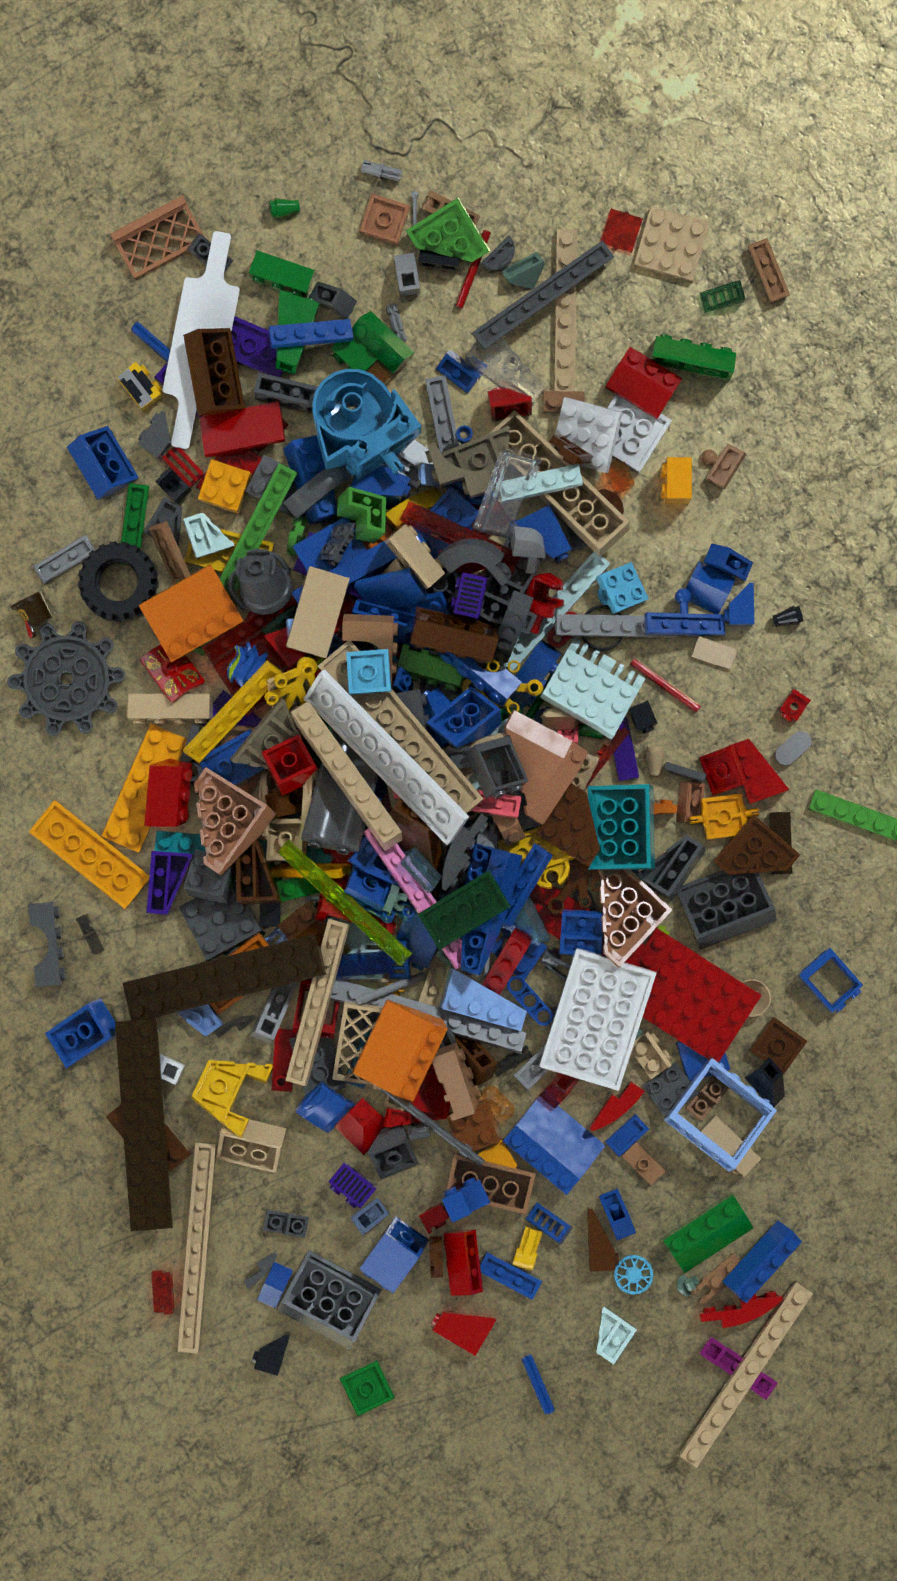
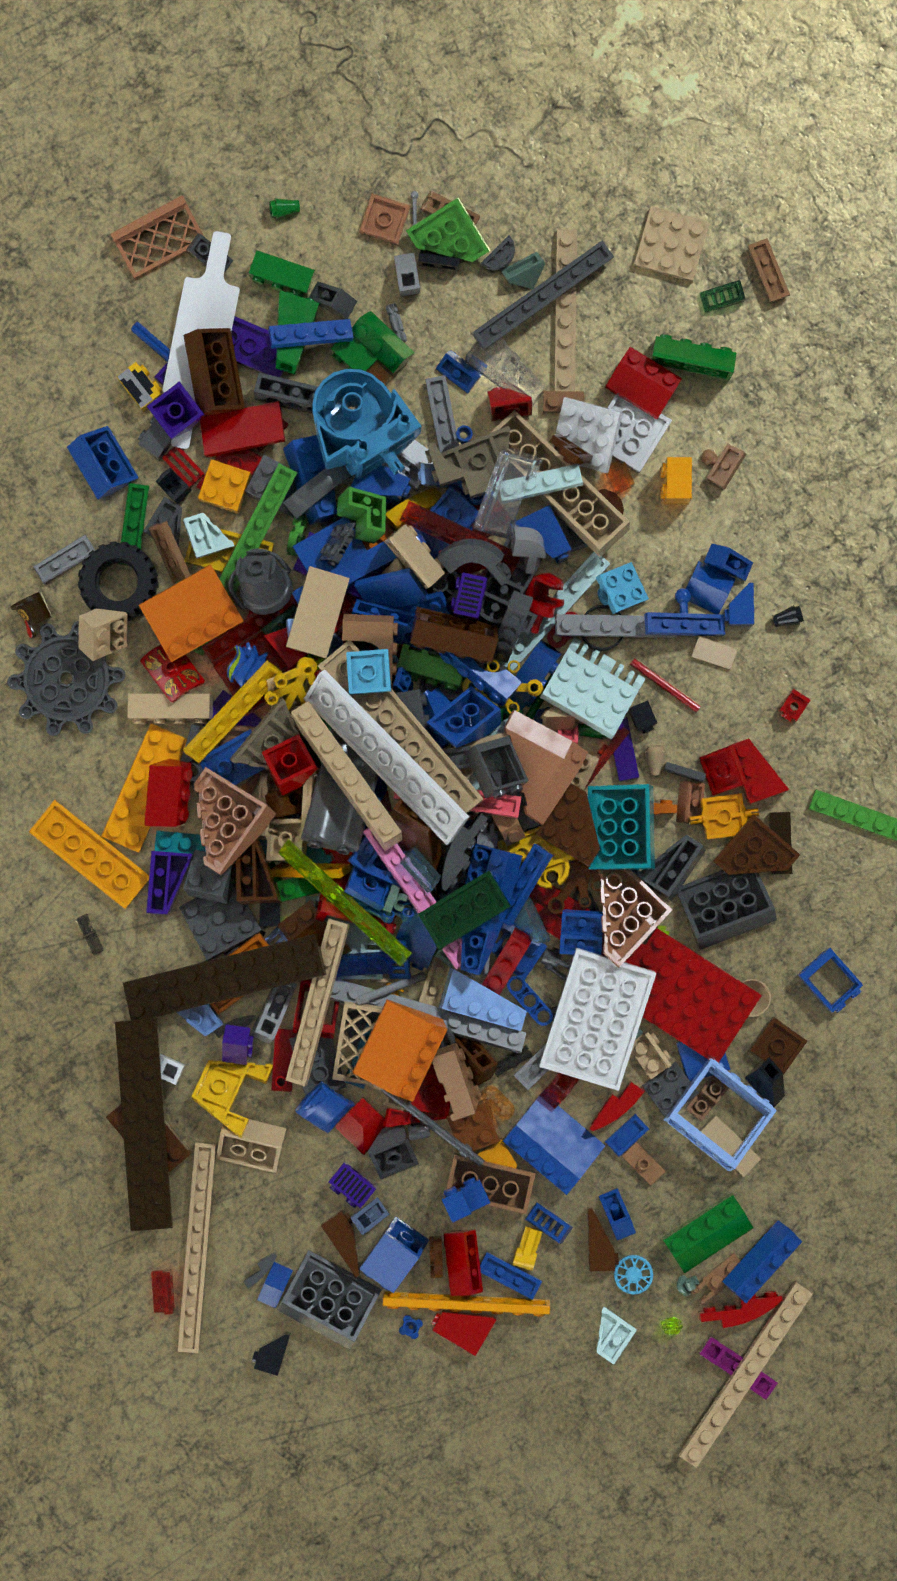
dark grey arch [28,902,66,987] -> none
blue slope [45,998,116,1068] -> none
dark grey slope [262,1209,309,1238] -> none
green tile [339,1360,395,1416] -> none
light grey axle [361,160,402,181] -> none
red brick [419,1202,449,1234] -> none
red bar [455,230,491,309] -> none
blue axle [522,1354,555,1415] -> none
clear red piece [601,208,643,253] -> none
light grey tile [775,731,811,766] -> none
none -> tan slope [79,609,128,661]
none -> dark purple slope [147,381,205,439]
none -> dark purple brick [222,1024,254,1065]
none -> reddish brown slope [321,1210,360,1277]
none -> light orange plate [383,1291,550,1317]
none -> blue plate [399,1315,423,1339]
none -> clear neon green plate [661,1317,683,1335]

